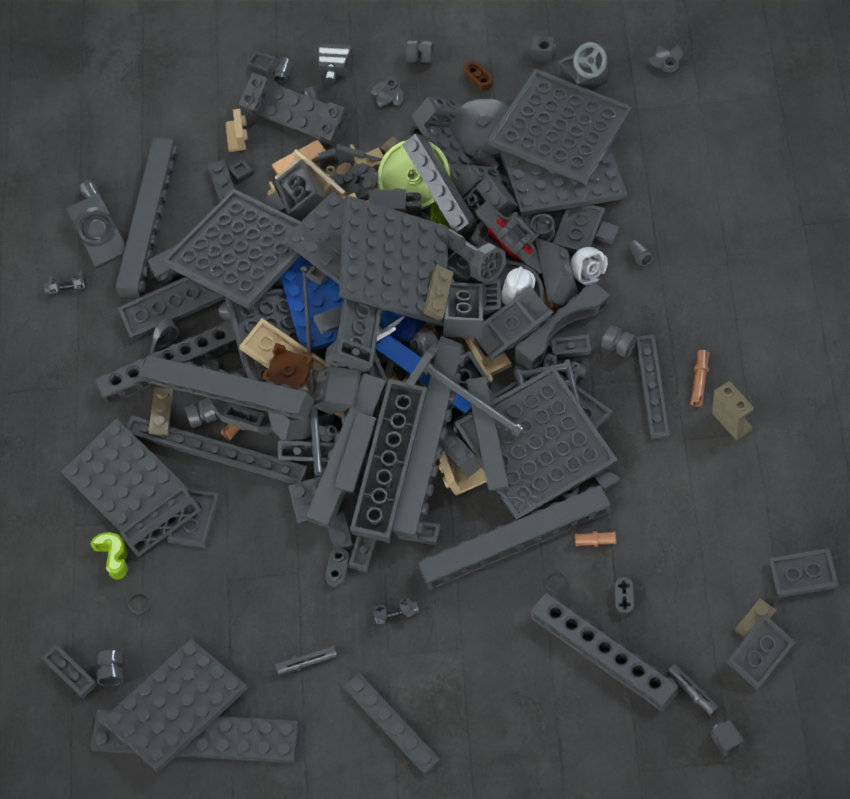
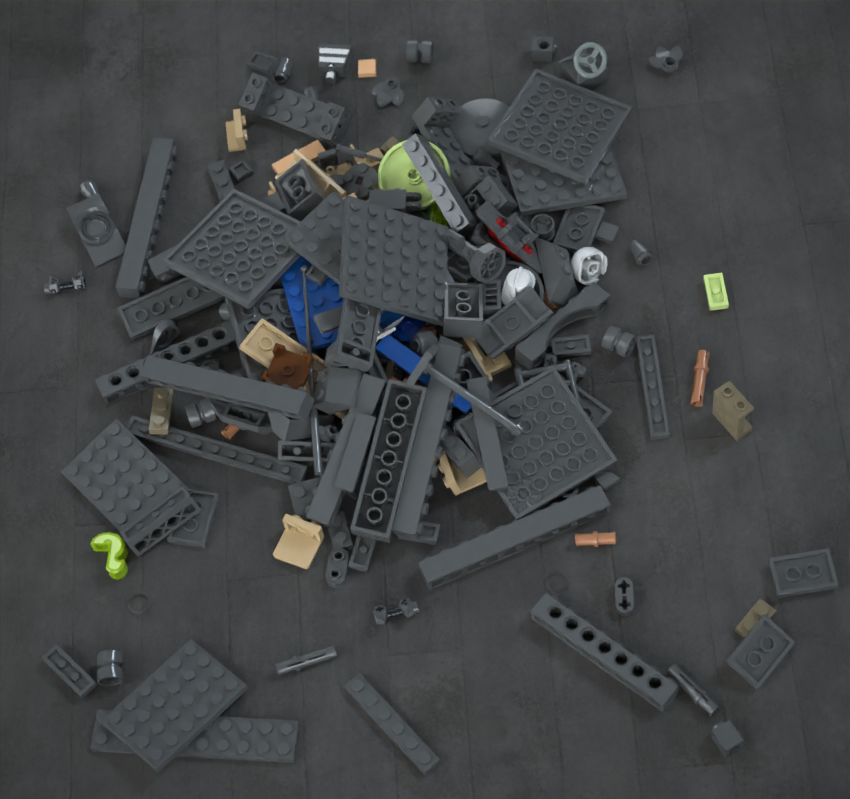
dark tan plate [423,264,453,321] -> none
reddish brown plate [464,61,493,90] -> none
none -> tan bracket [273,514,325,569]
none -> light nougat tile [358,59,376,78]
none -> yellowish green plate [703,273,729,311]

